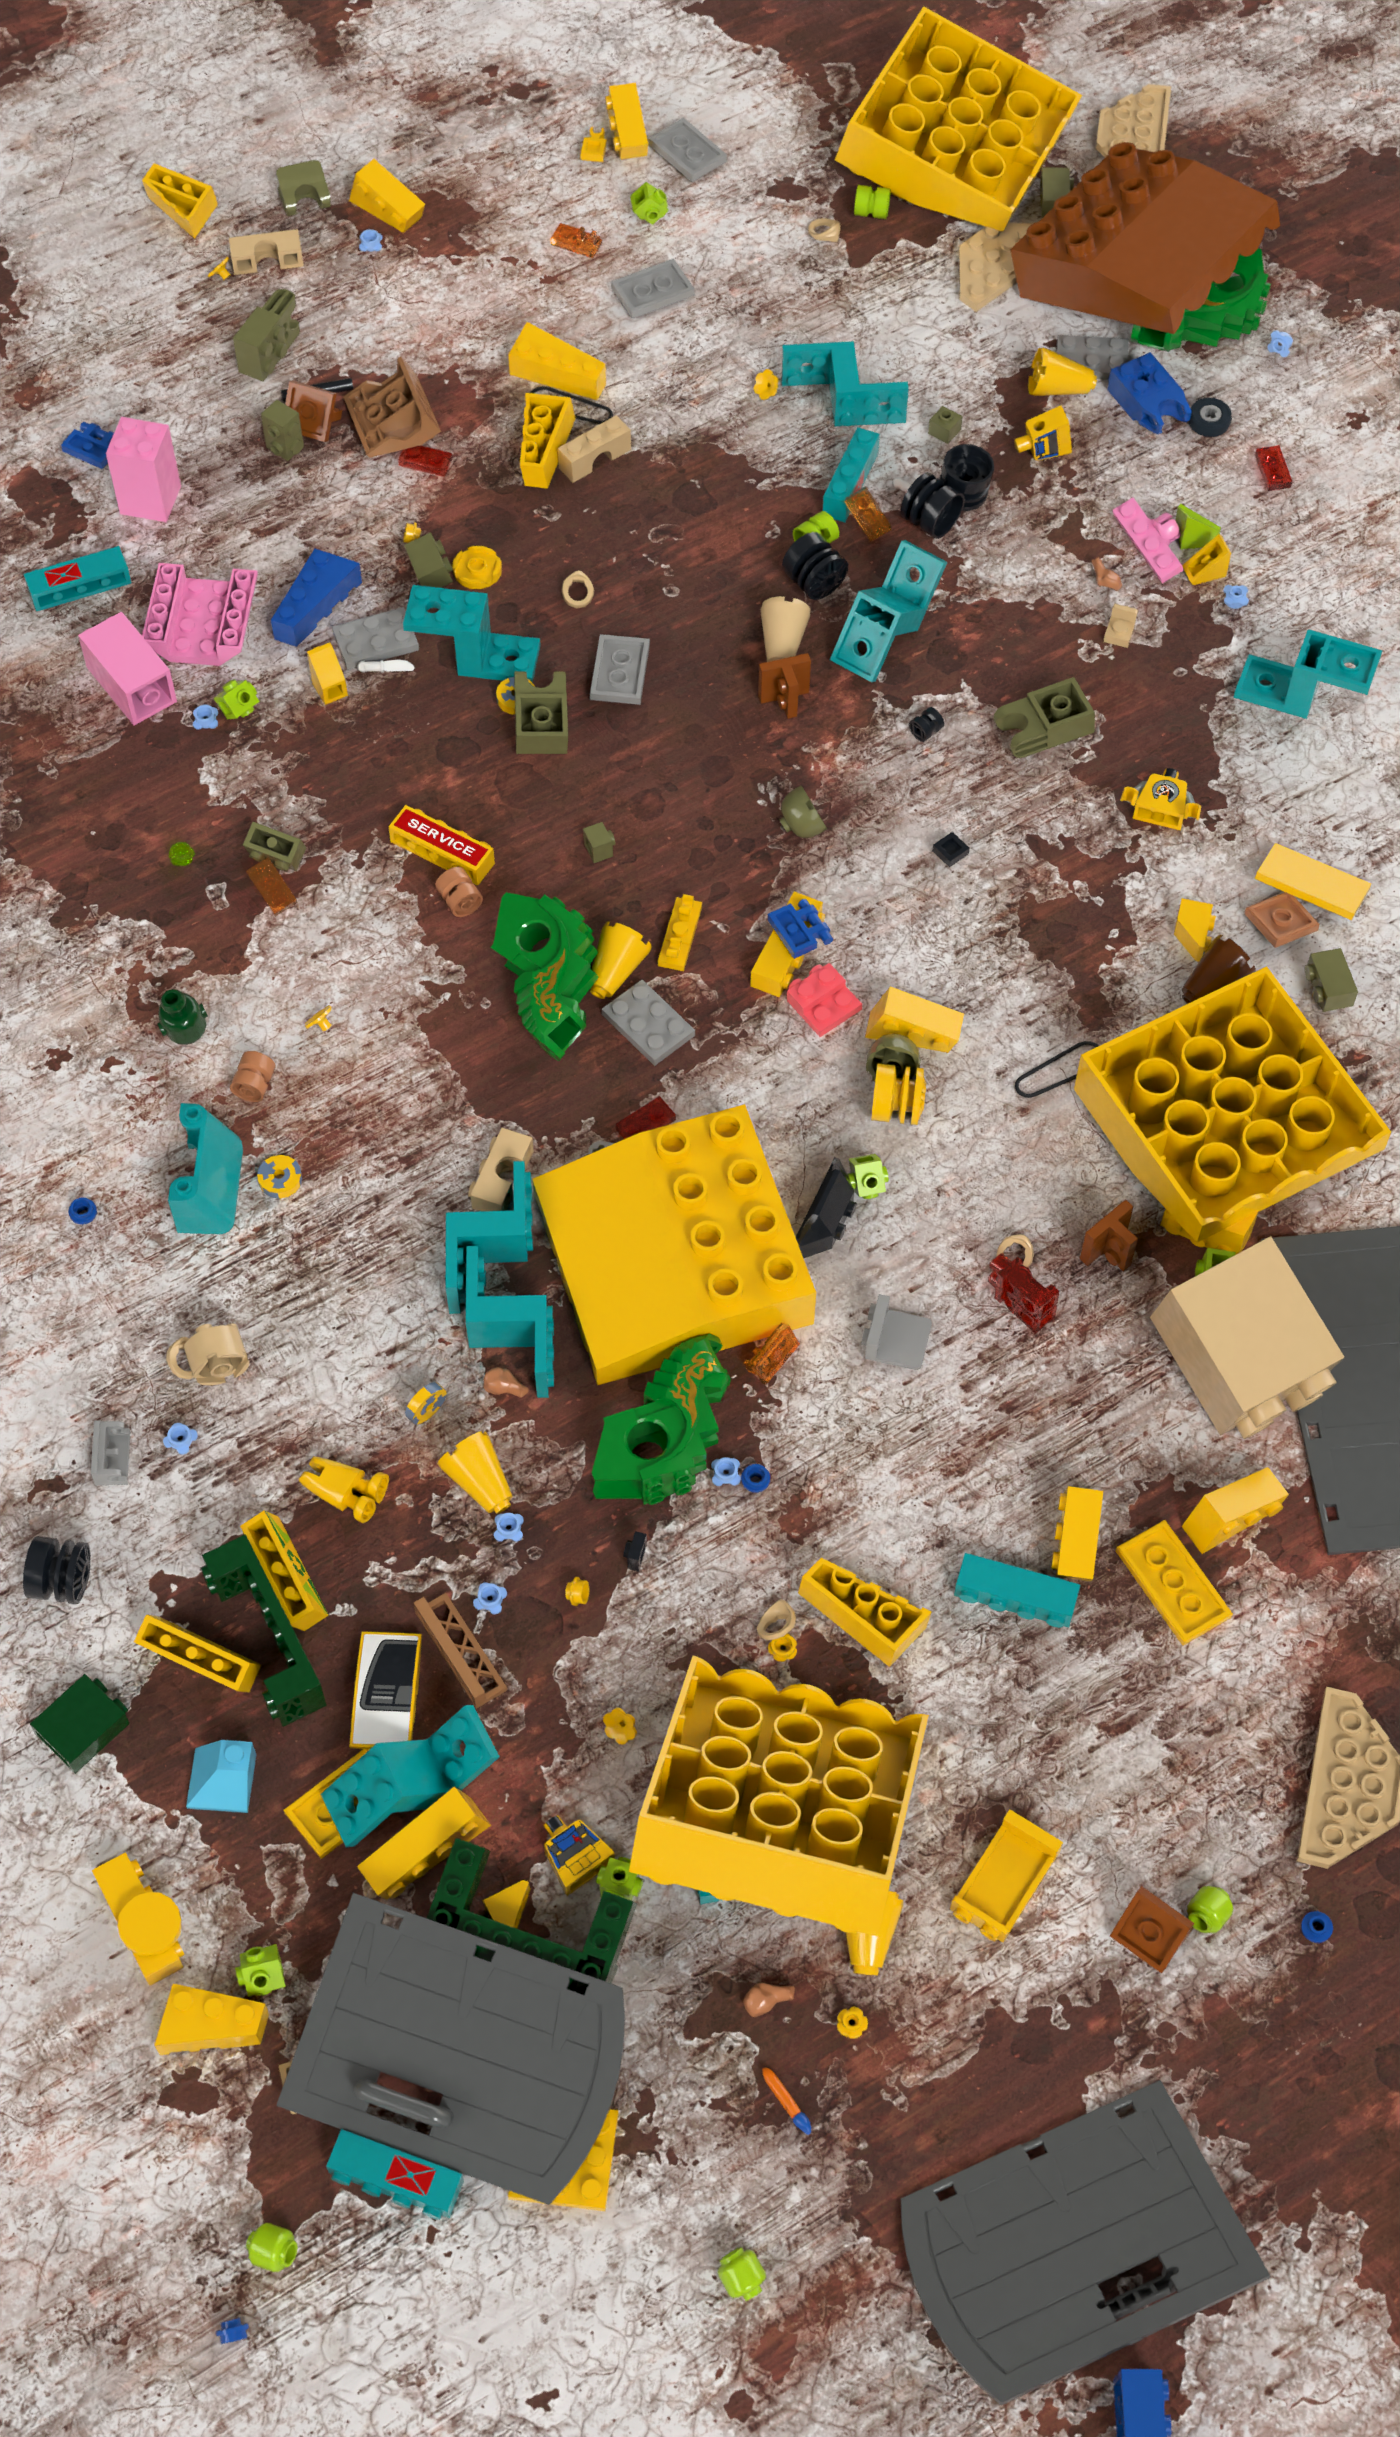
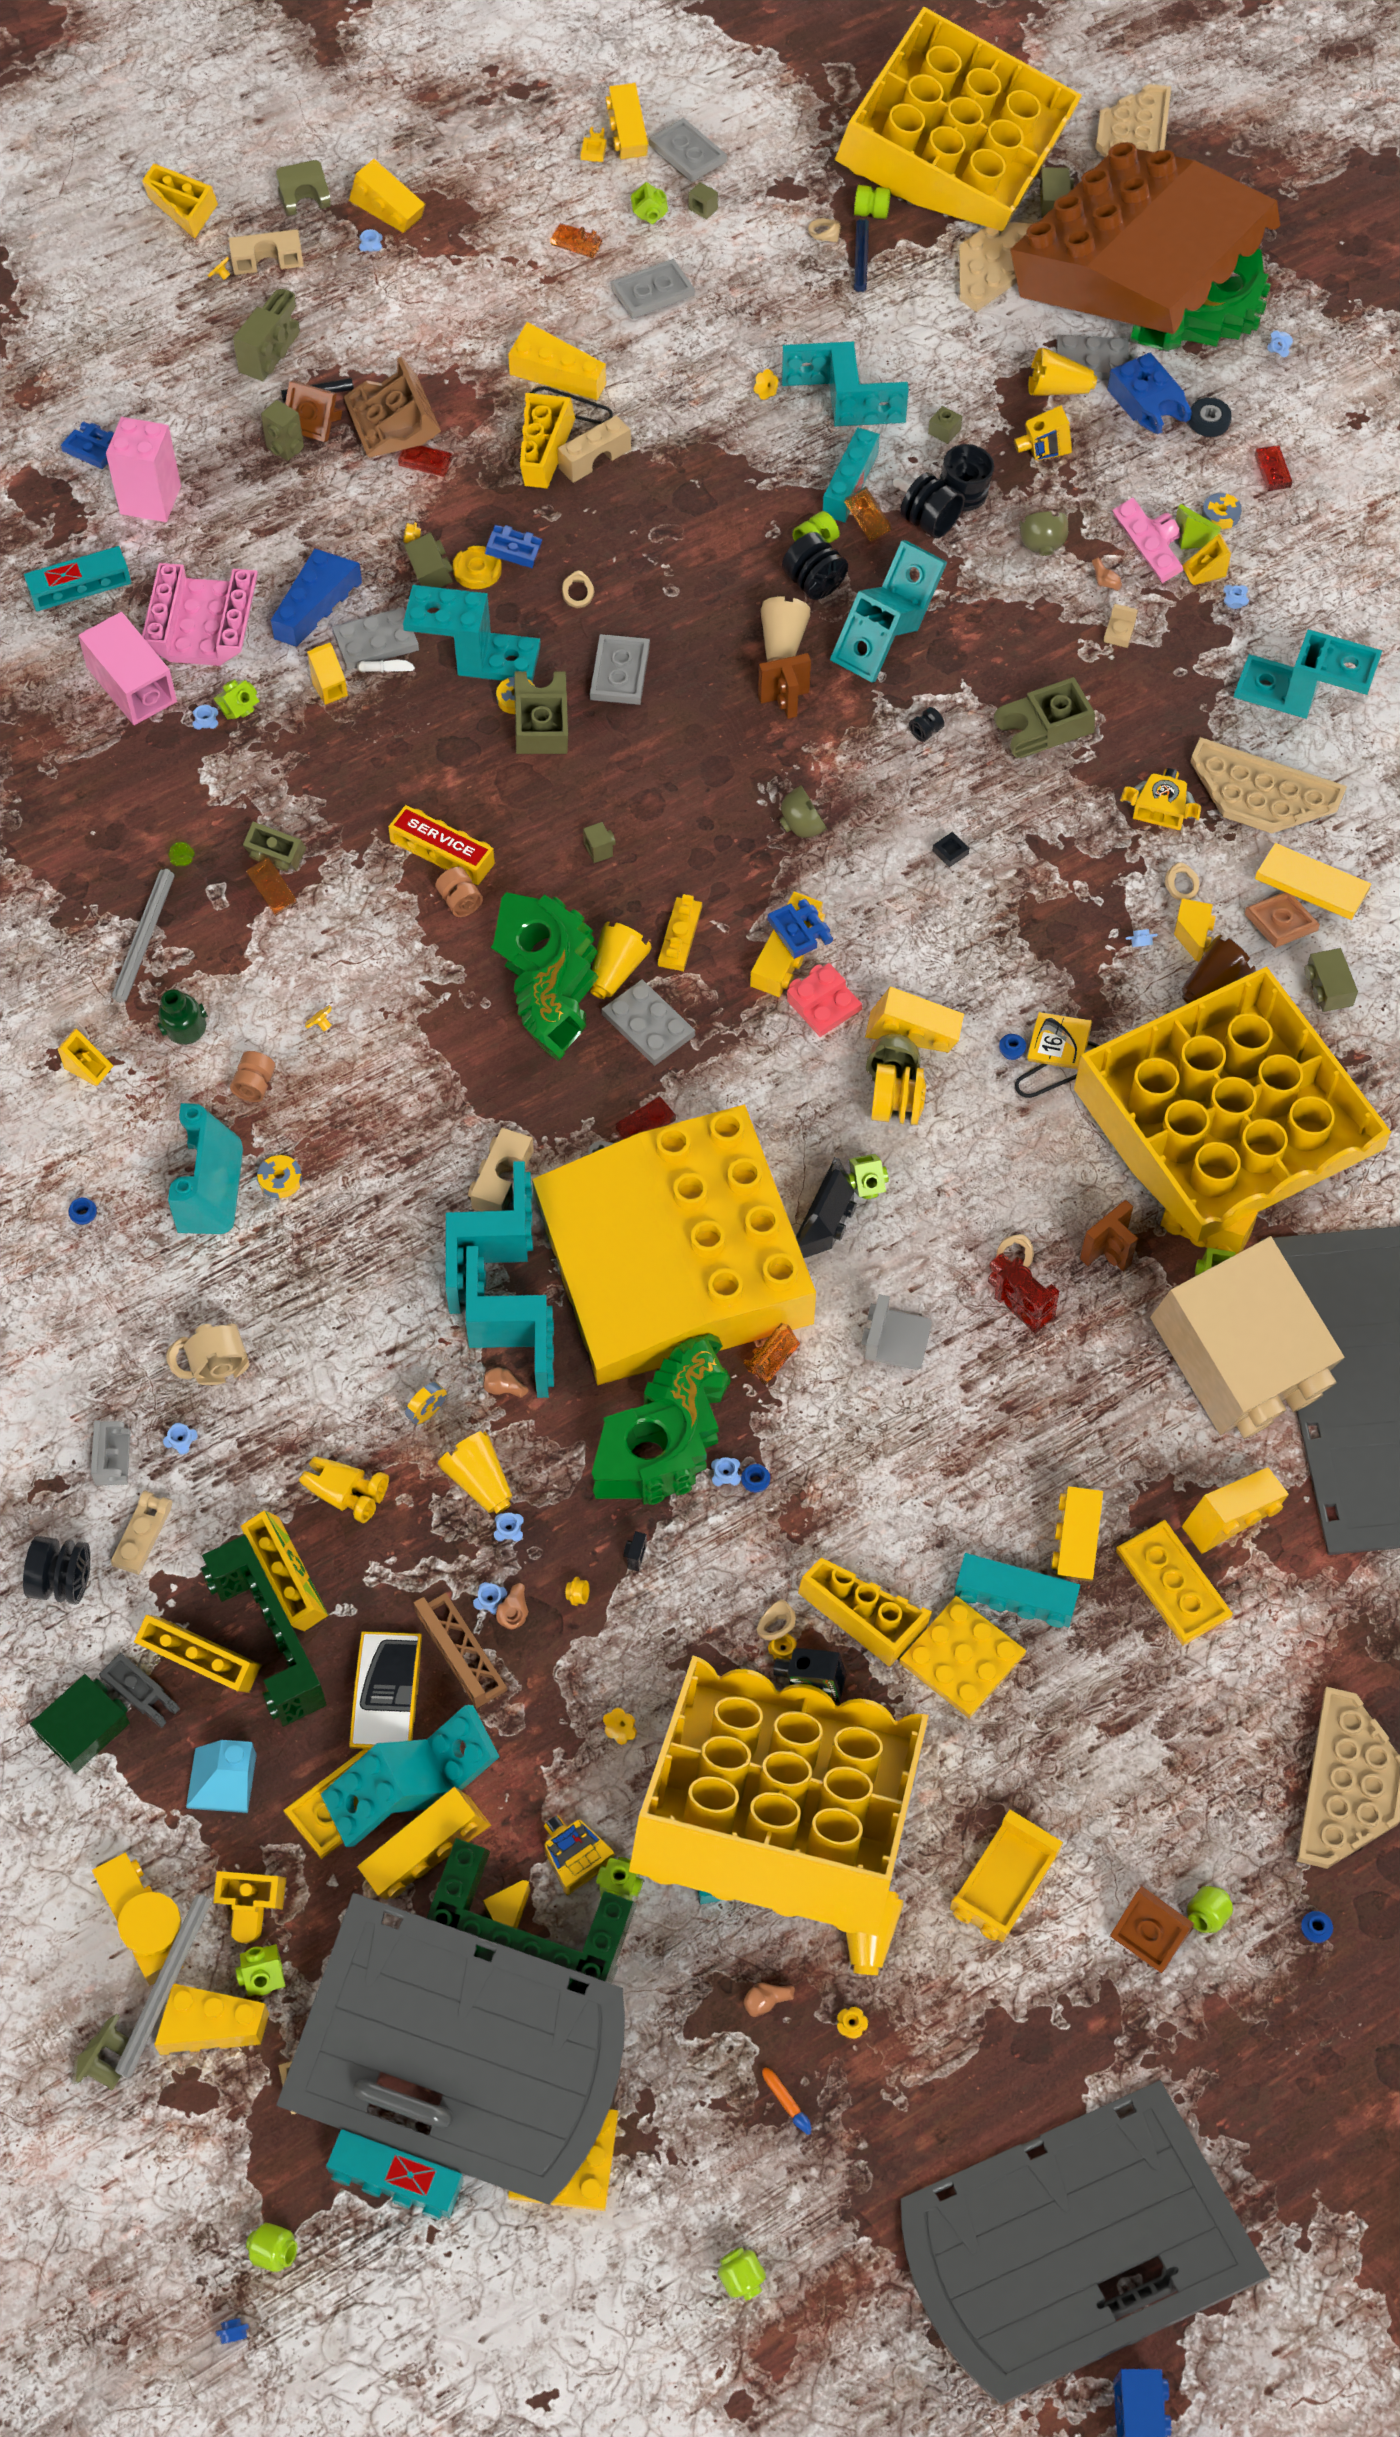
none -> yellow slope [58,1029,113,1086]
none -> olive connector [71,2014,130,2091]
none -> dark grey hinge [99,1653,180,1728]
none -> tan plate [110,1491,173,1575]
none -> light grey axle [112,869,174,1003]
none -> light grey axle [116,1894,211,2078]
none -> yellow brick [213,1871,286,1943]
none -> blue plate [485,525,542,568]
none -> nougat animal [496,1583,528,1630]
none -> olive plate [689,182,718,220]
none -> black torso [773,1648,847,1703]
none -> dark blue axle [854,219,869,292]
none -> yellow plate [899,1596,1026,1719]
none -> blue plate [999,1034,1026,1060]
none -> olive cylinder [1019,511,1069,556]
none -> slope [1027,1012,1092,1069]
none -> light blue plate [1126,929,1158,947]
none -> tan piece [1165,862,1199,901]
none -> tan plate [1191,737,1347,834]
none -> piece [1202,493,1242,529]

